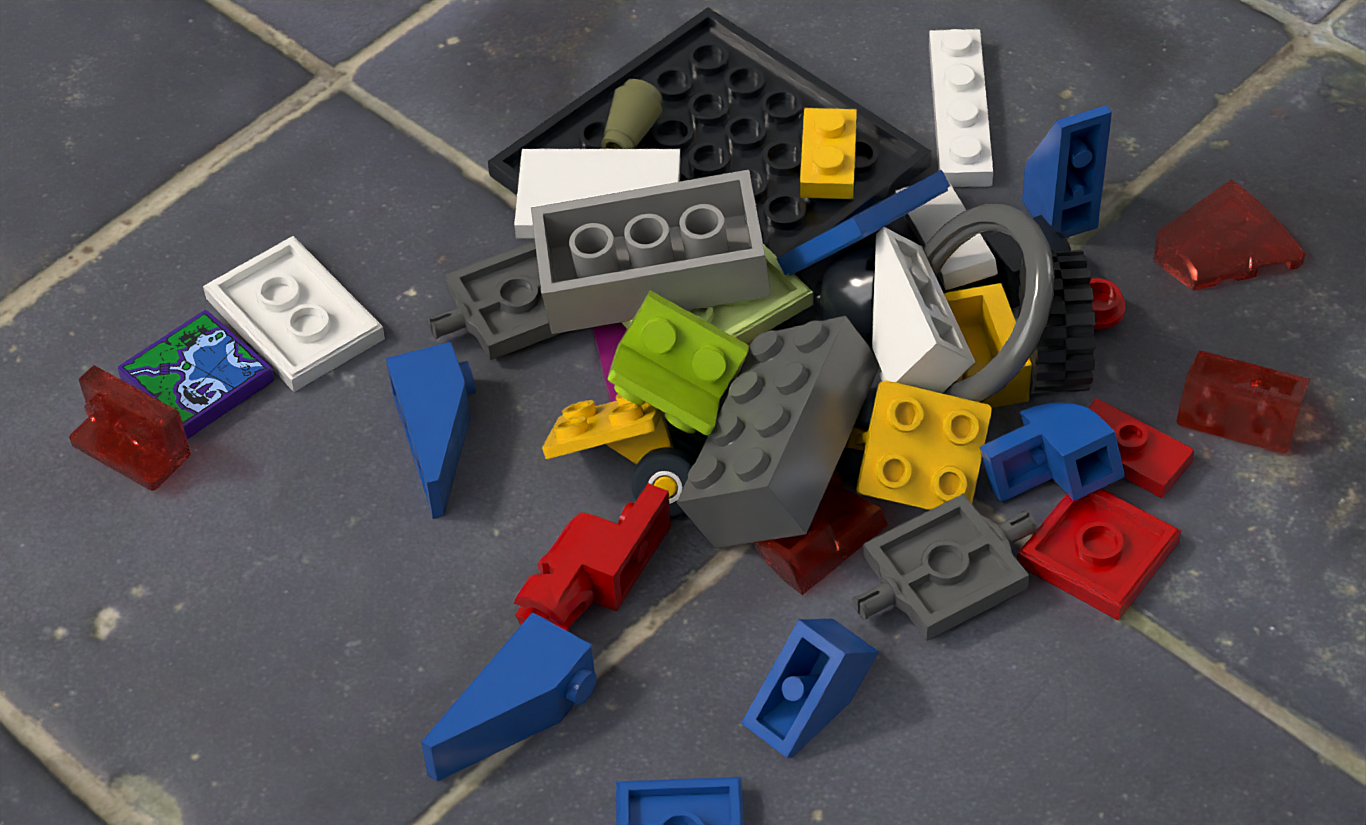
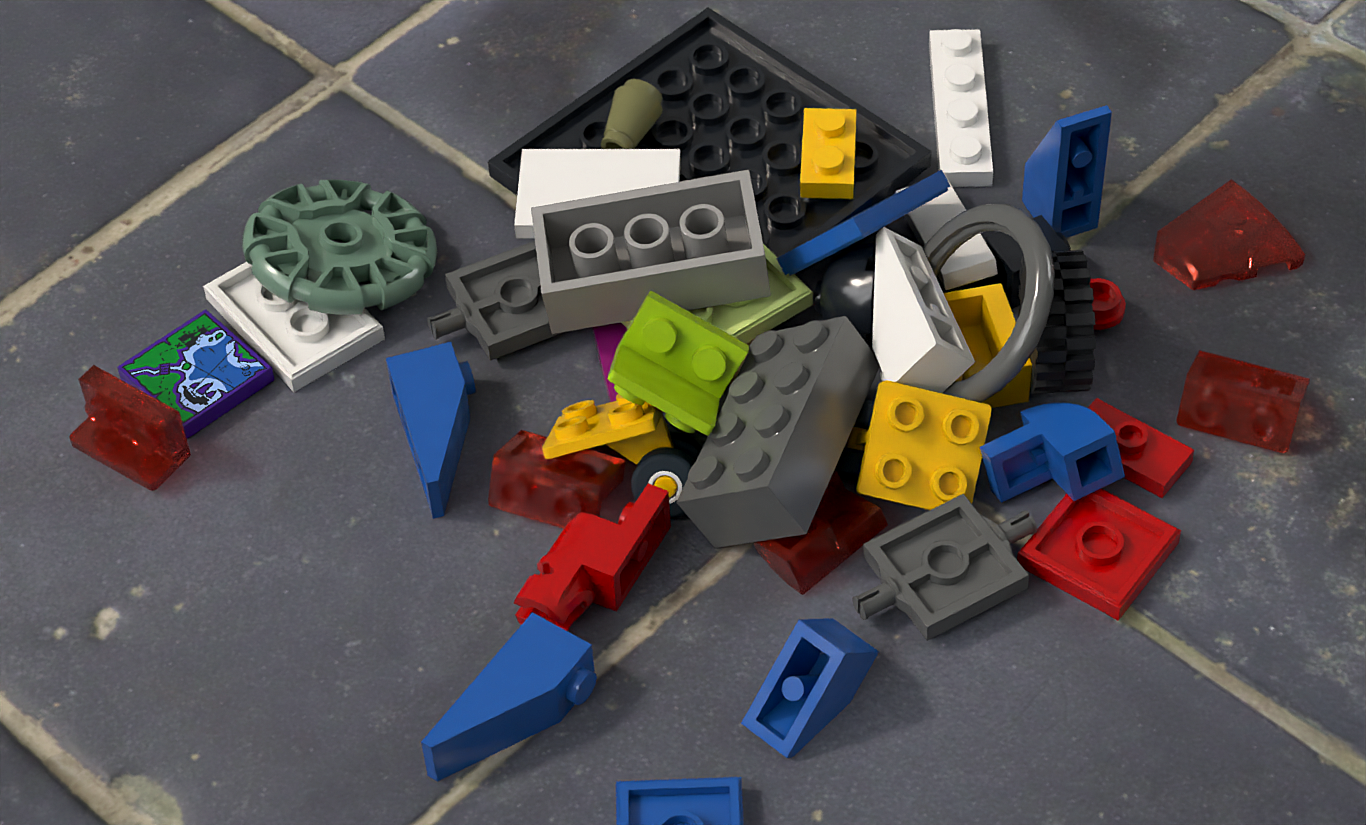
none -> sand green plate [242,179,437,315]
none -> clear red bracket [488,430,626,529]

